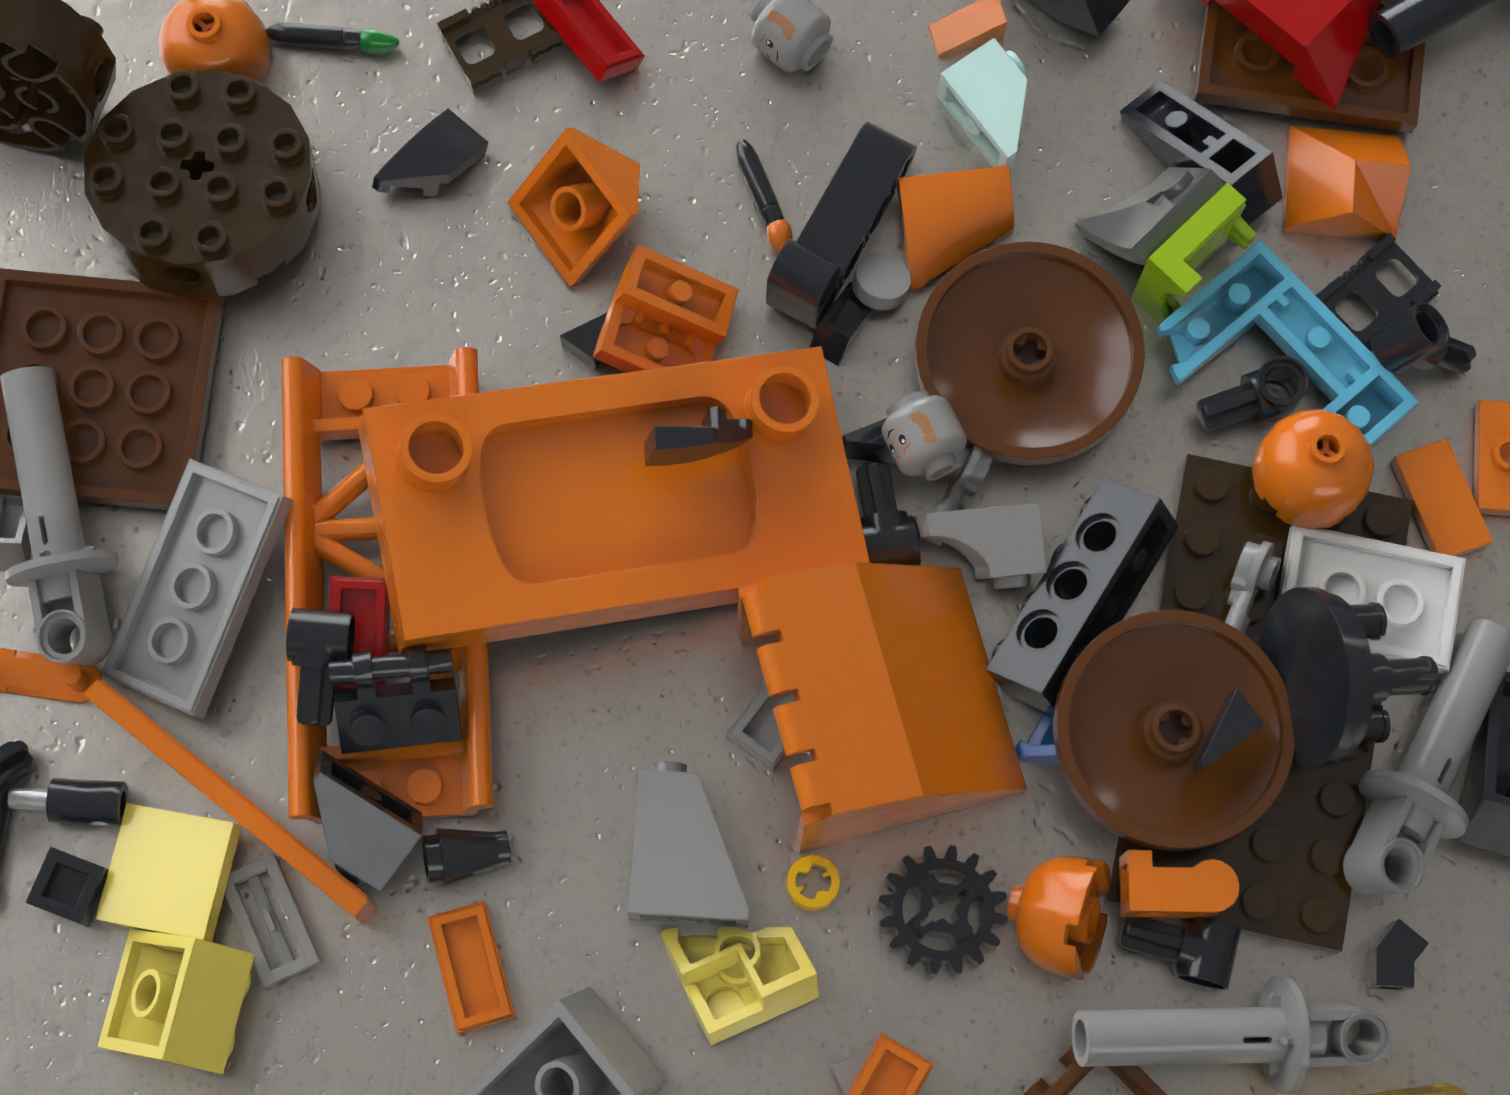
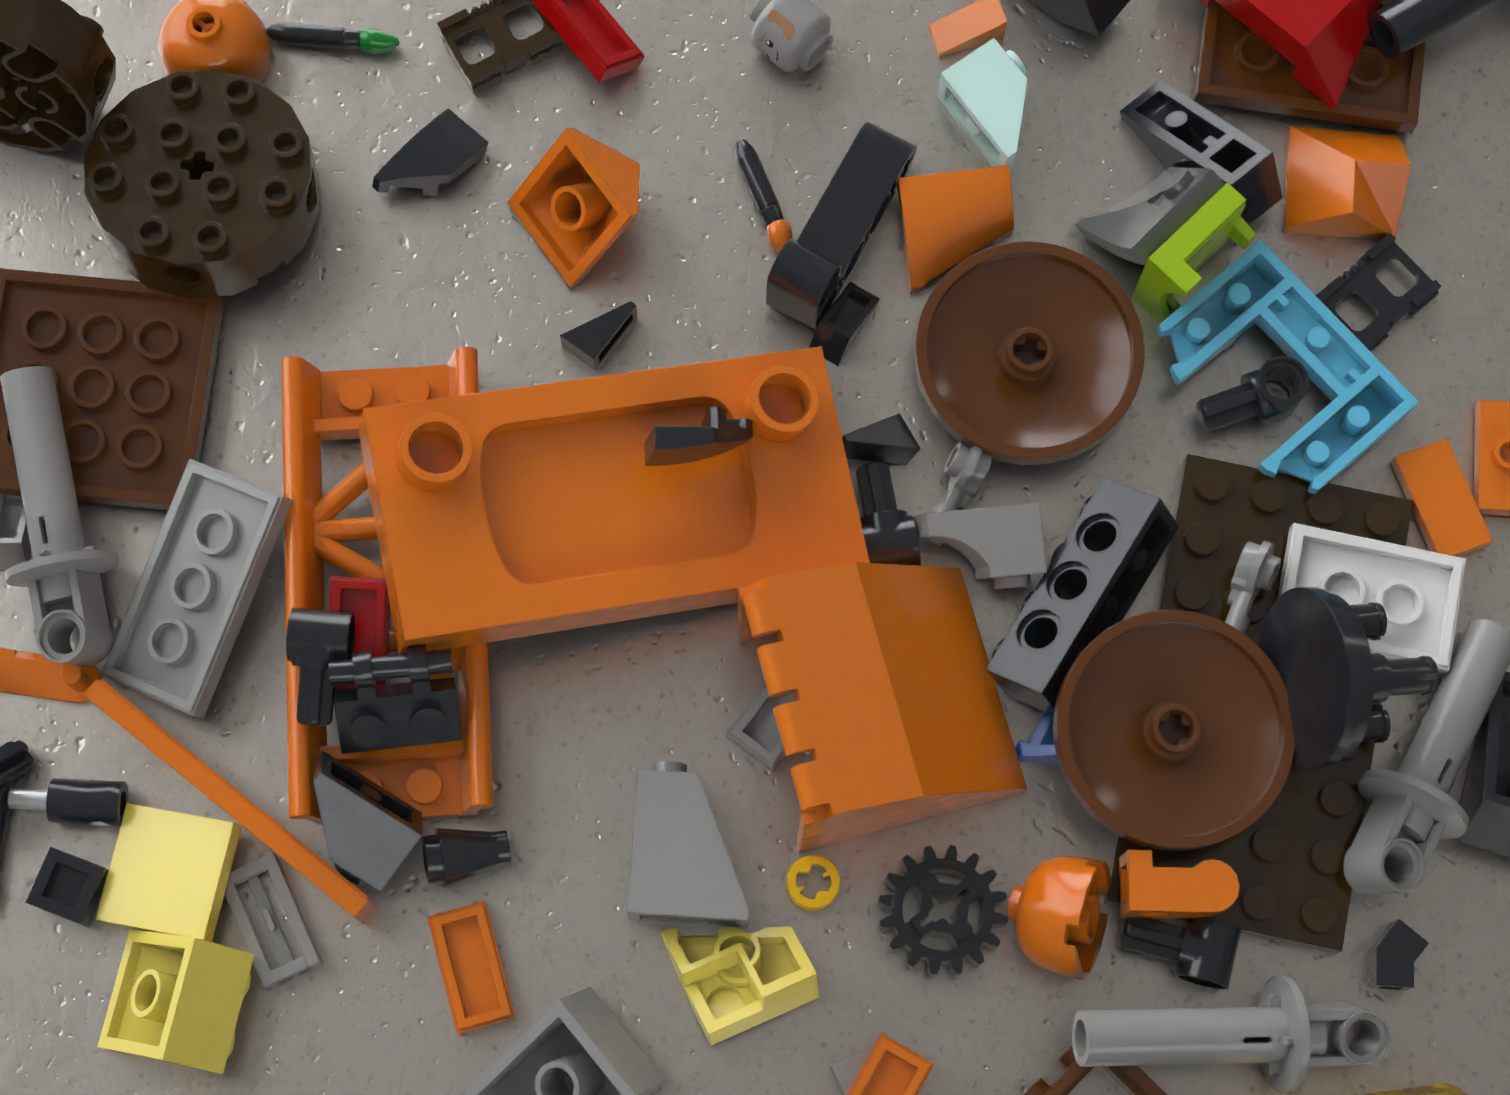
orange slope [592,244,739,373] -> none
light grey tile [852,253,911,310] -> none
light grey head [881,390,967,481] -> none
black piece [1192,688,1264,773] -> none
orange cylinder [1252,409,1375,529] -> none
black axle [1371,302,1476,374] -> none

